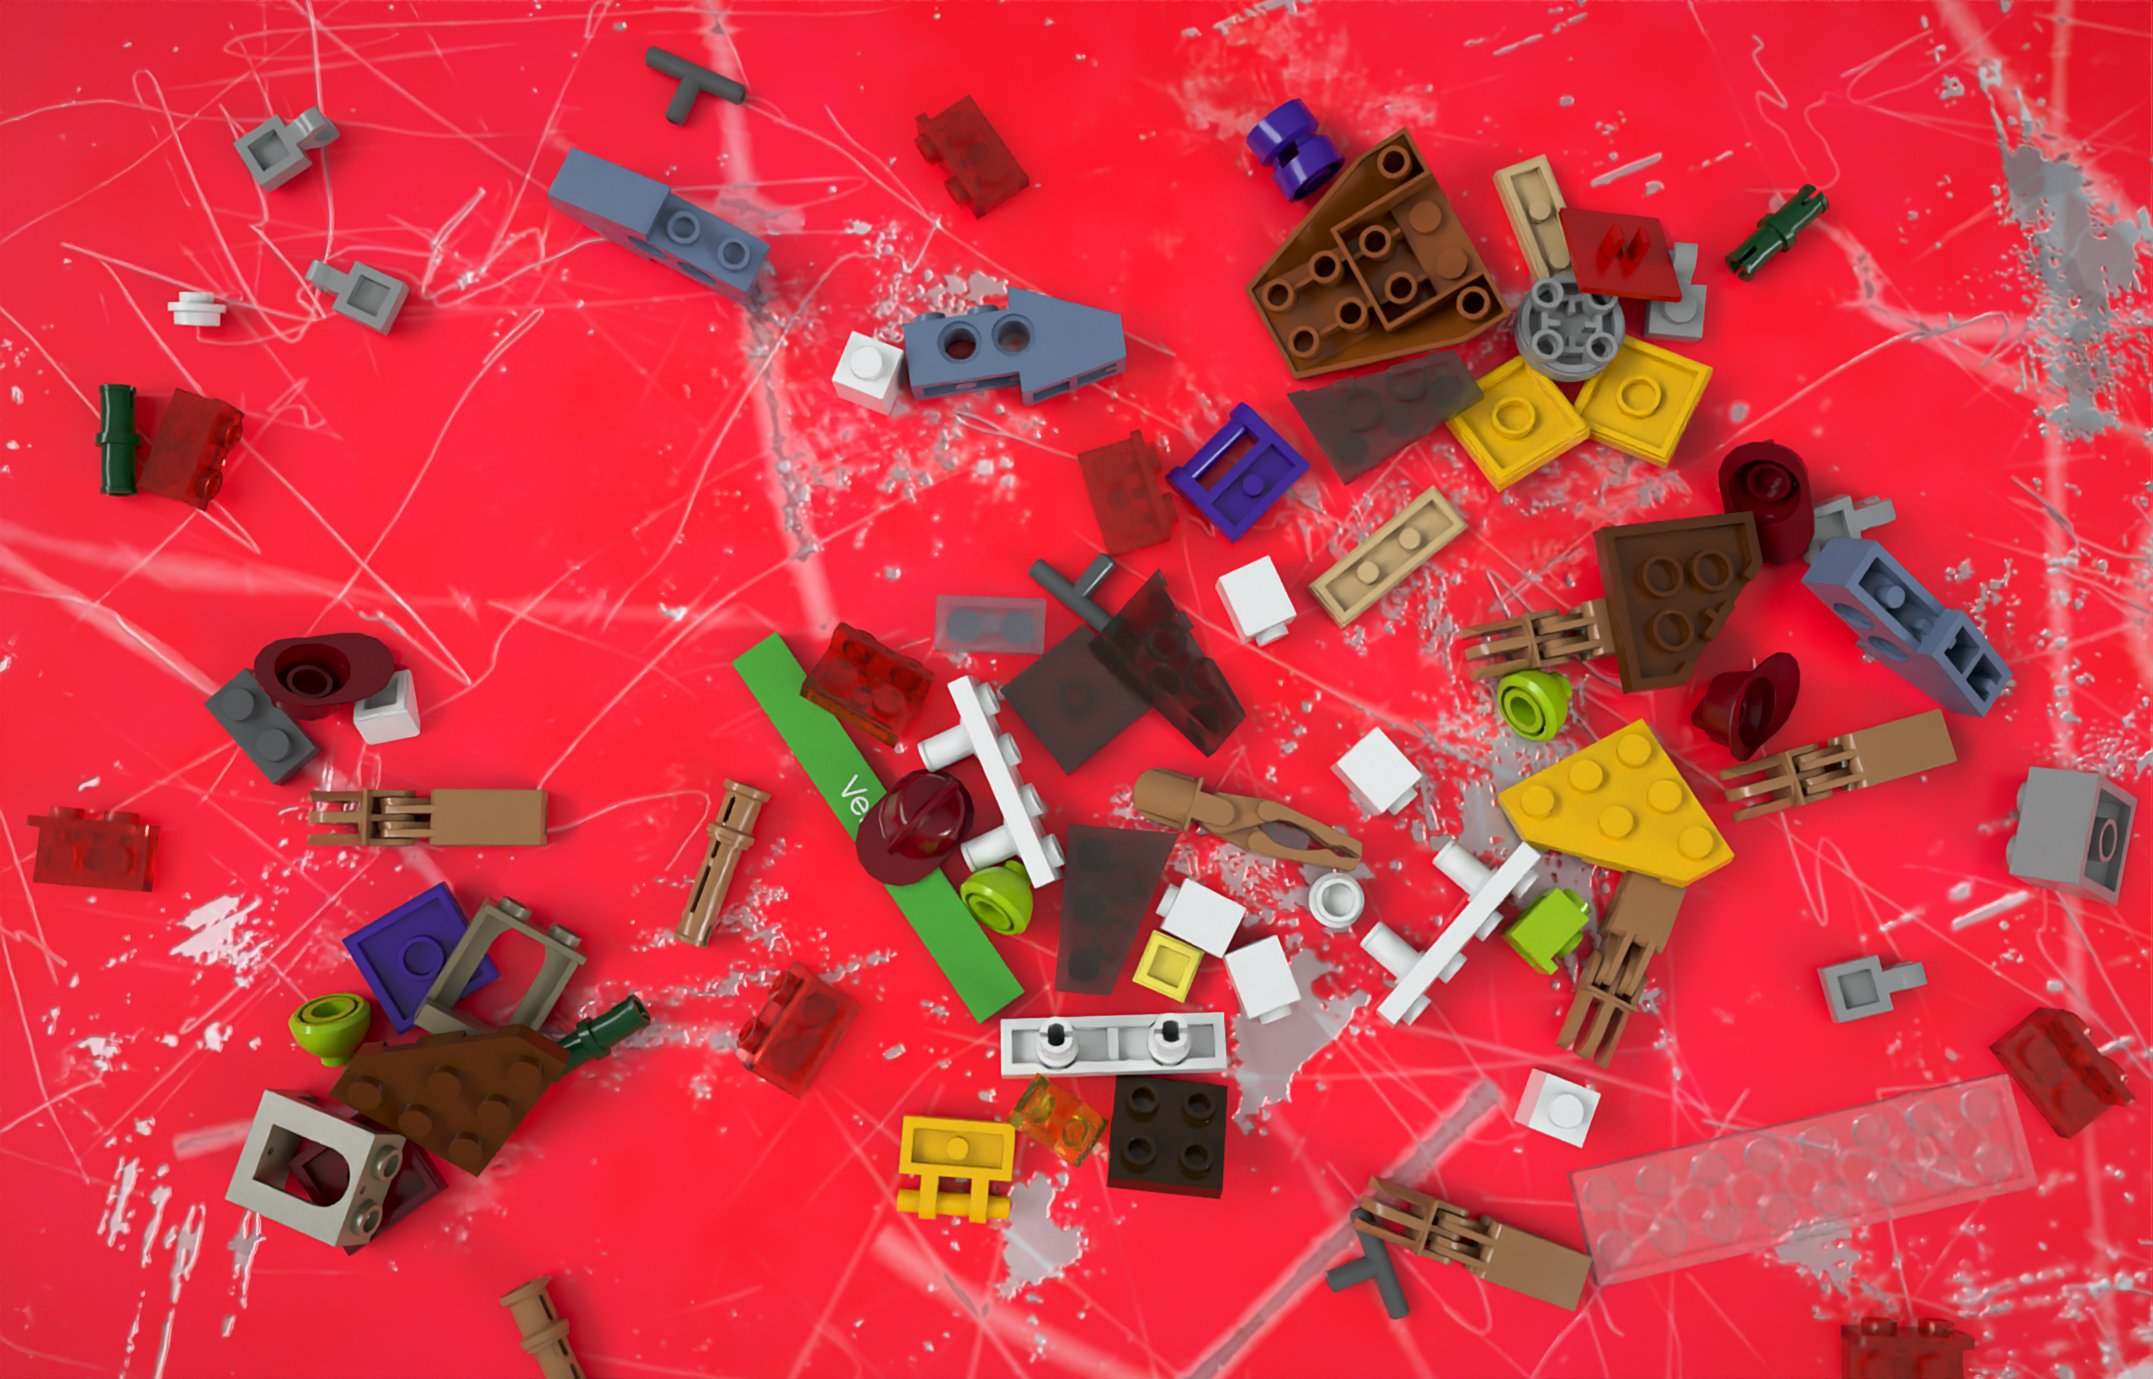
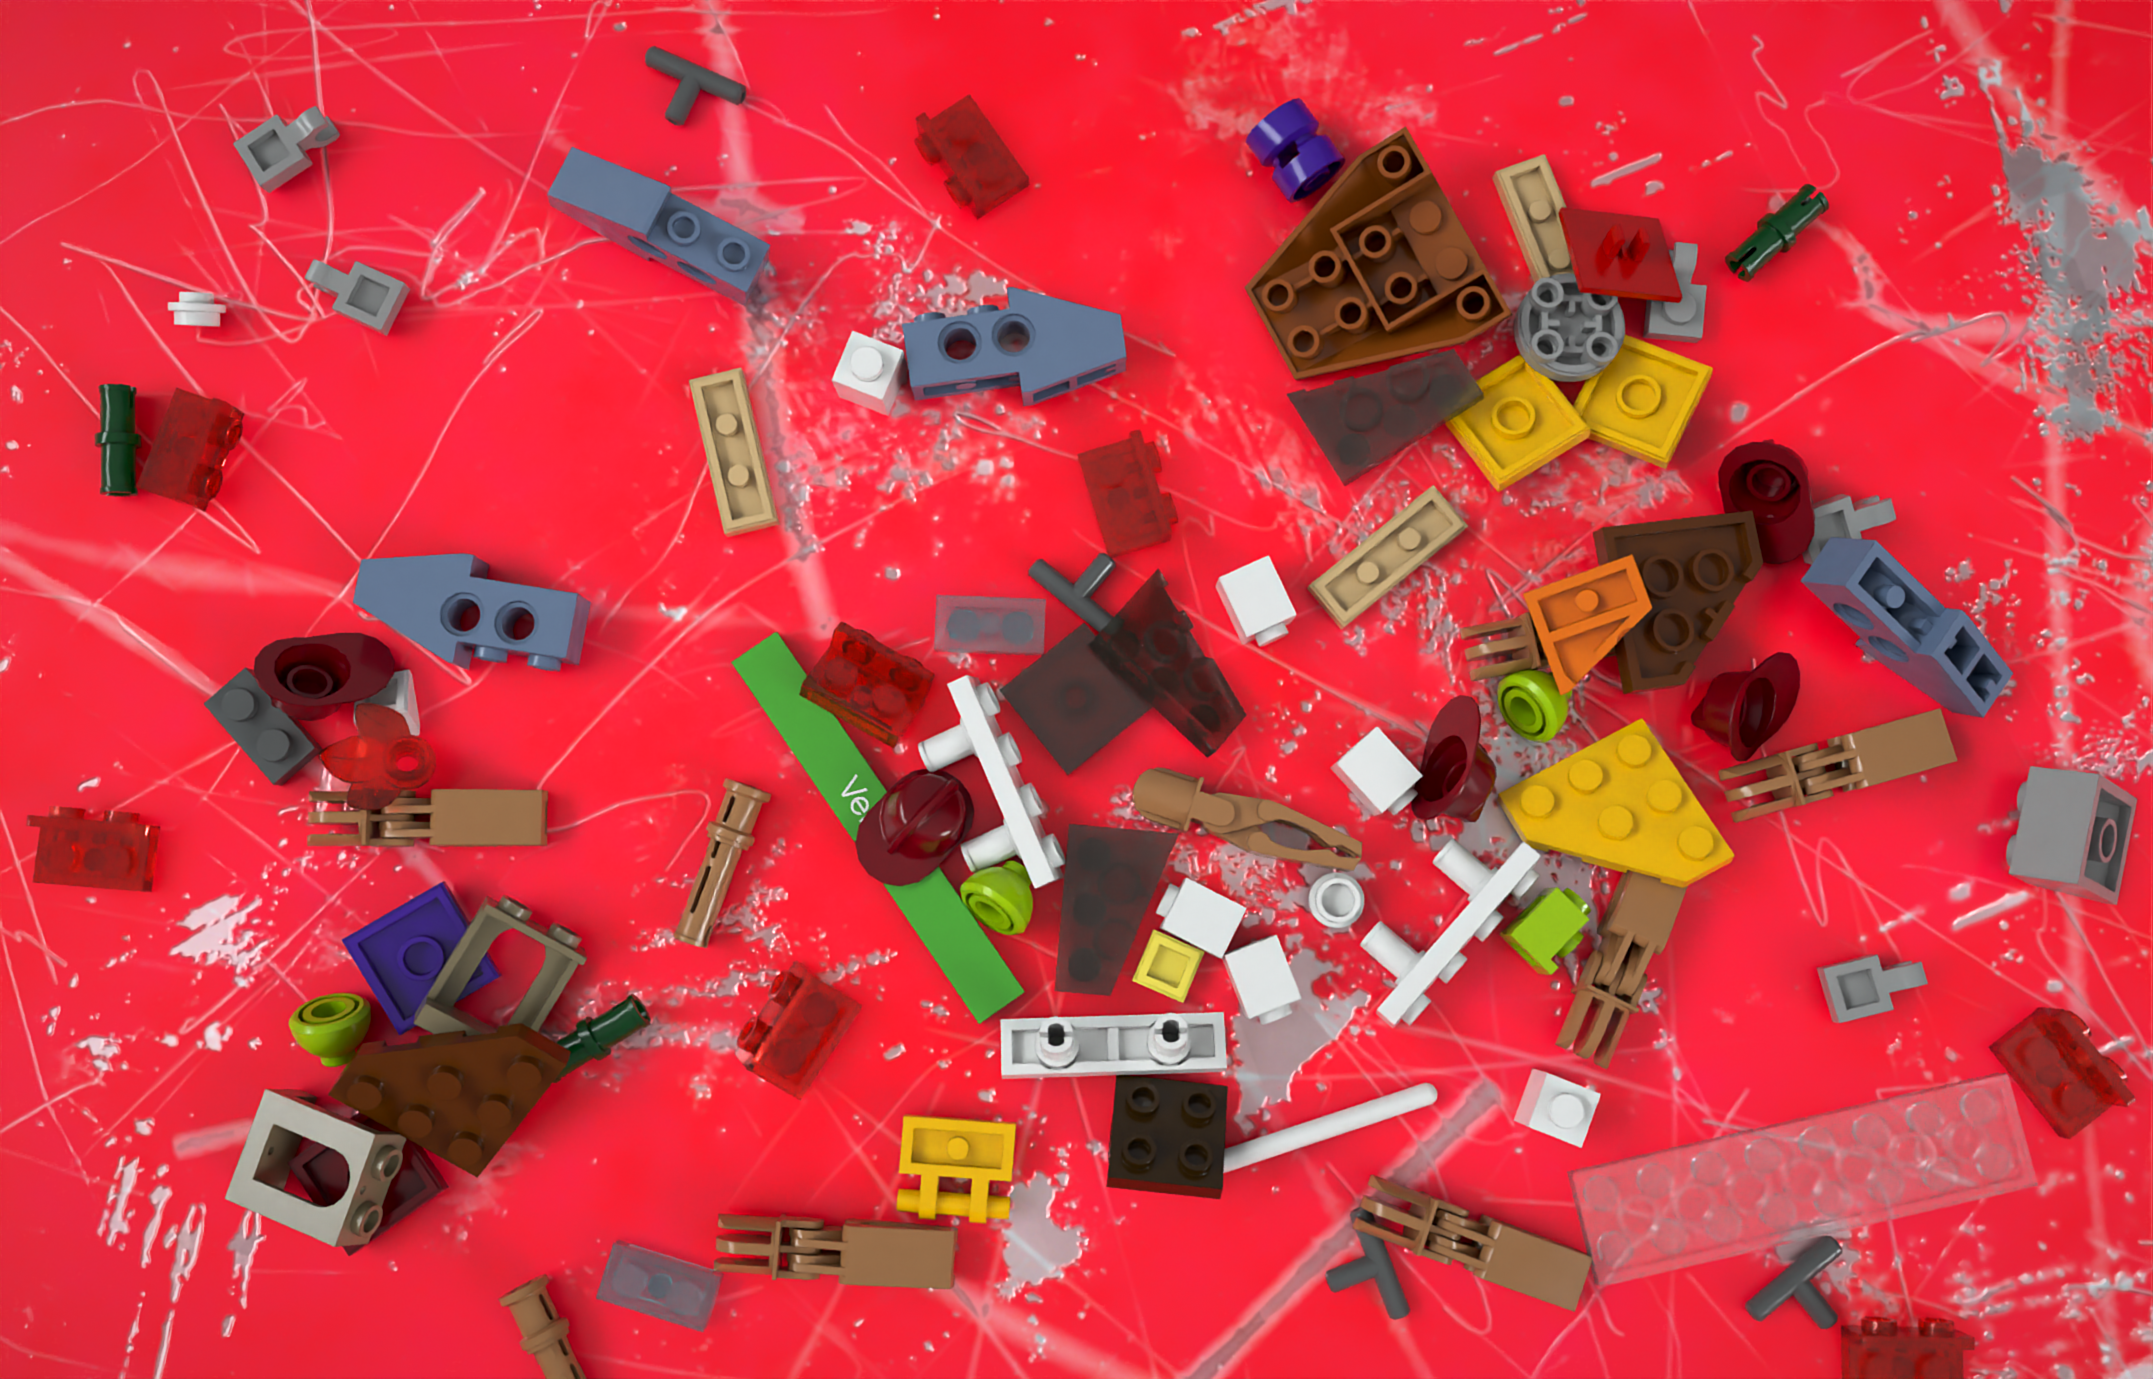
bracket [1006,1073,1108,1168] -> none
dark purple plate [1165,402,1311,545] -> none
none -> clear red plate [319,703,436,810]
none -> sand blue brick [353,553,591,672]
none -> clear light blue plate [596,1240,724,1332]
none -> tan tile [689,367,780,537]
none -> medium nougat arm [713,1213,958,1289]
none -> white piece [1223,1083,1437,1174]
none -> dark red piece [1411,695,1497,822]
none -> orange wing [1523,554,1652,695]
none -> dark grey piece [1745,1235,1843,1329]

